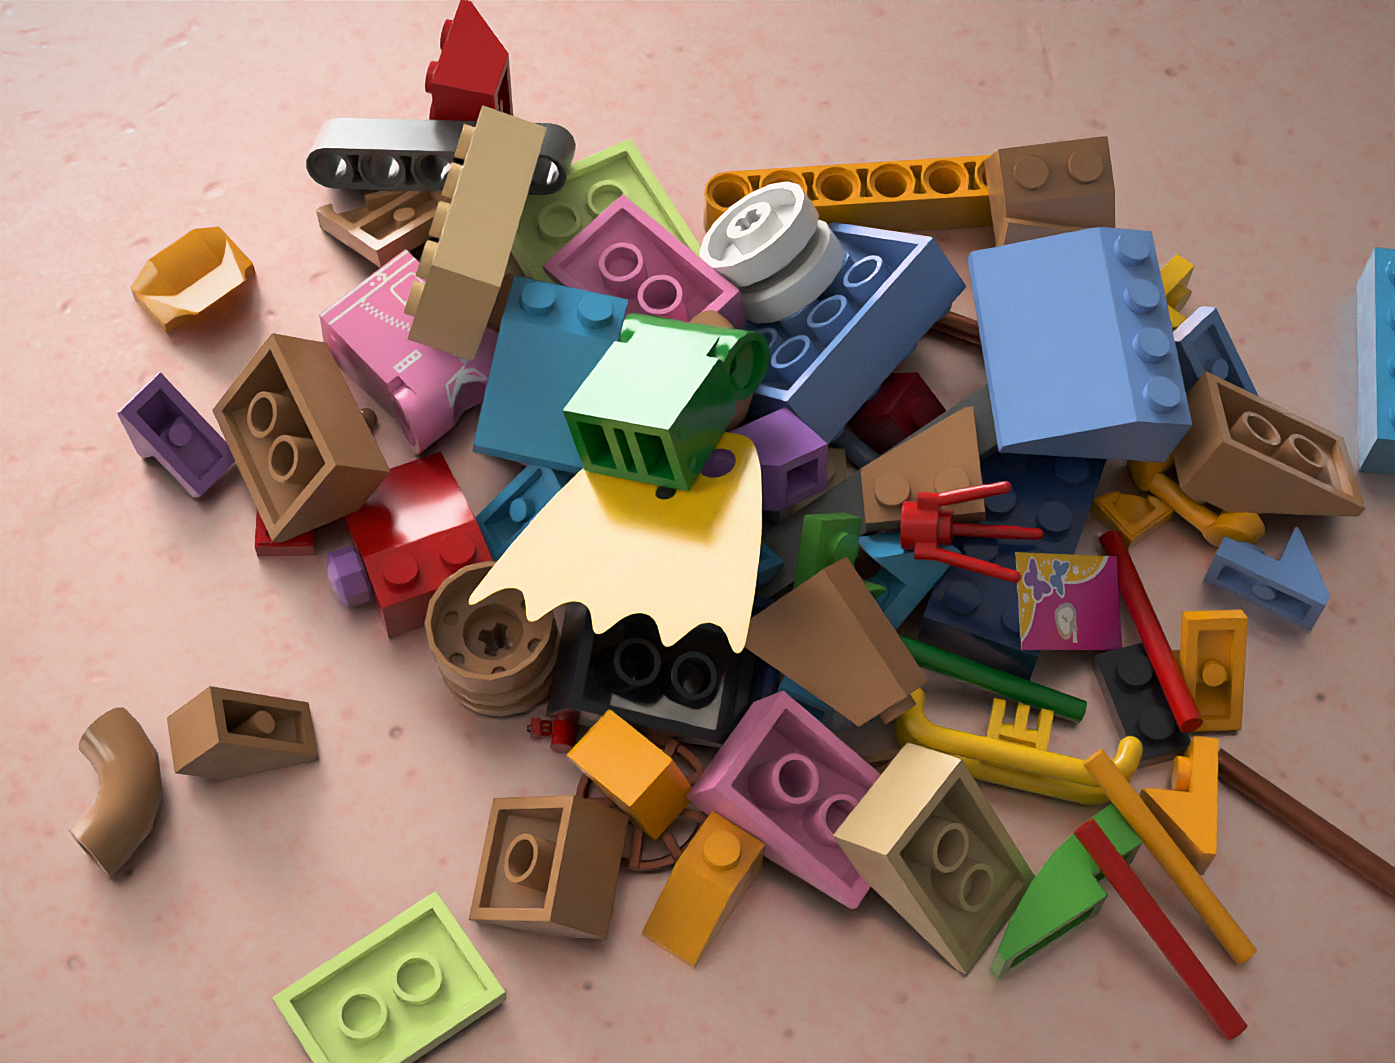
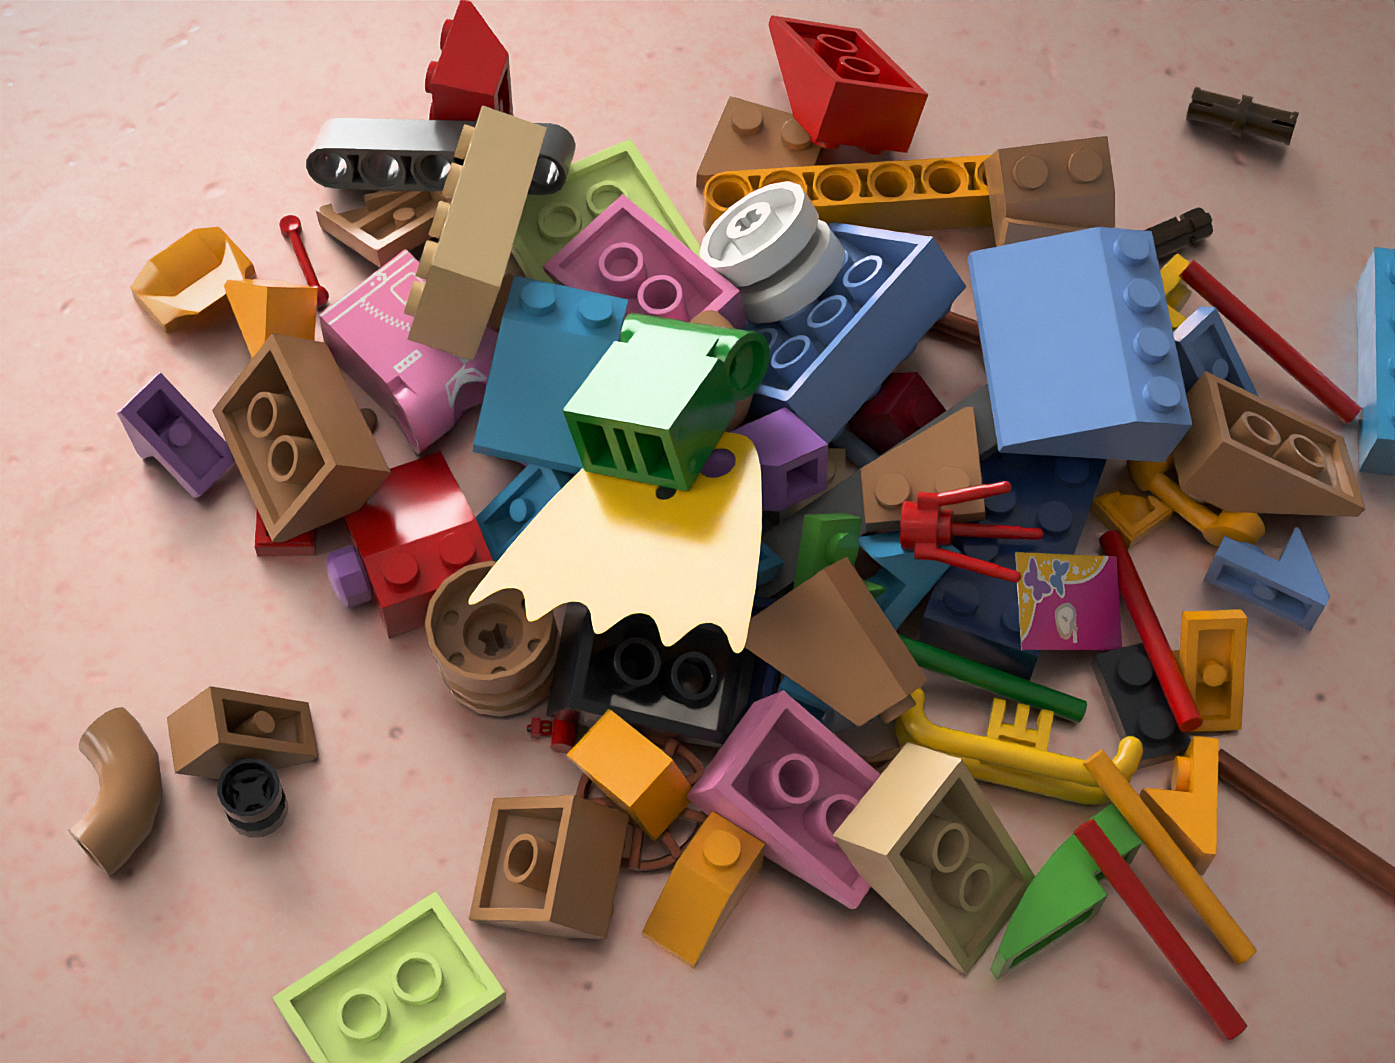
none -> black wheel [217,758,288,838]
none -> light orange slope [223,279,318,358]
none -> red hinge [279,215,329,307]
none -> medium nougat wing [696,96,824,188]
none -> red slope [768,15,929,155]
none -> dark brown axle [1144,207,1213,259]
none -> red bar [1179,259,1362,425]
none -> dark brown pin [1186,87,1299,146]

